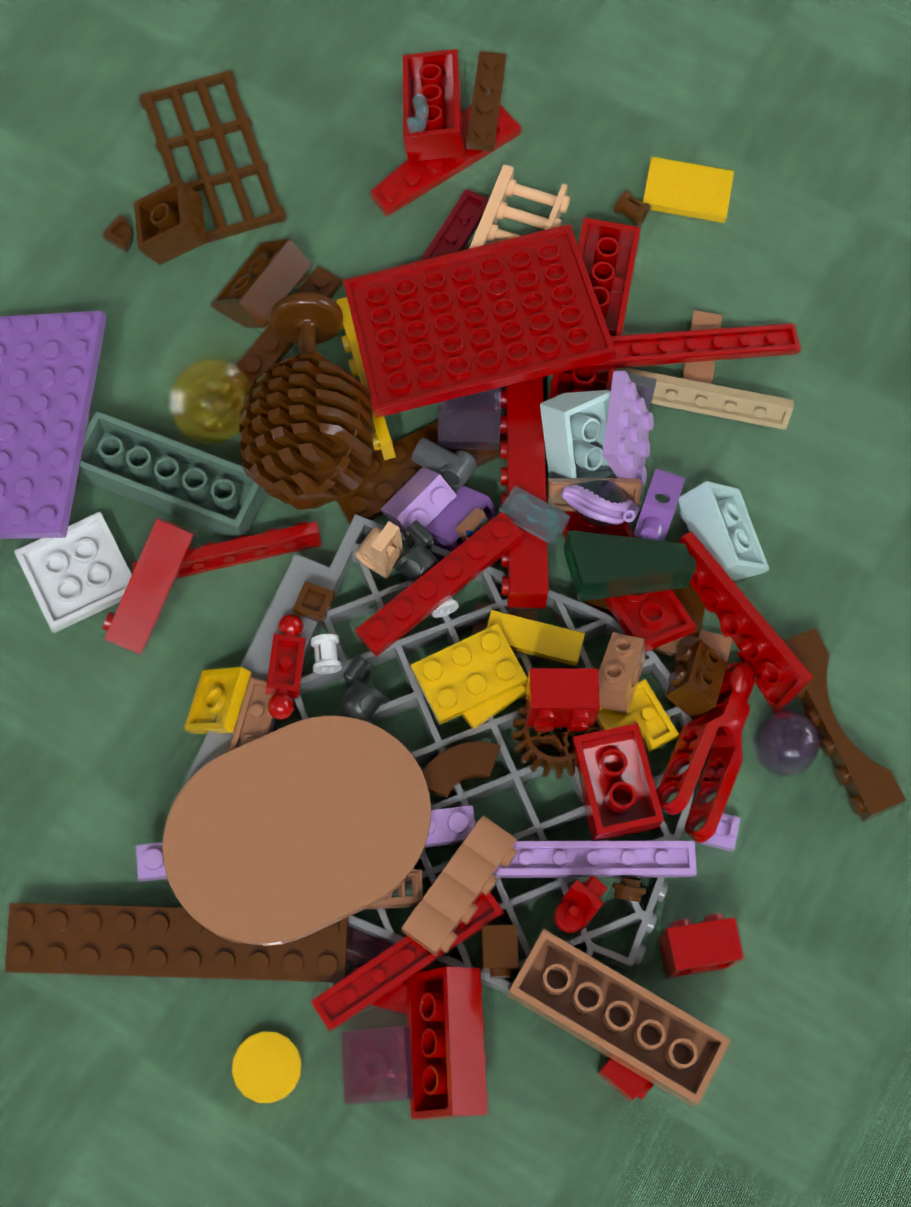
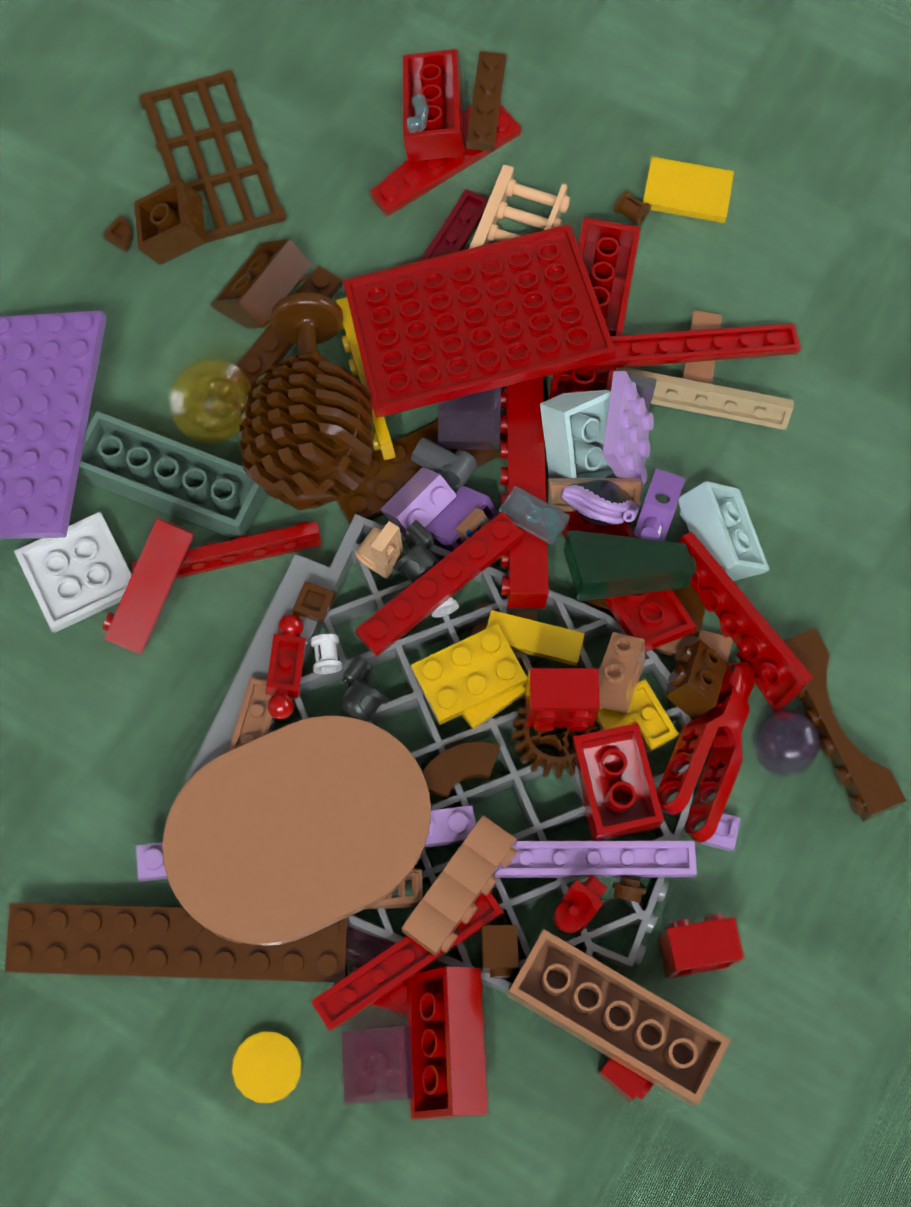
yellow plate [184,667,251,734] -> none

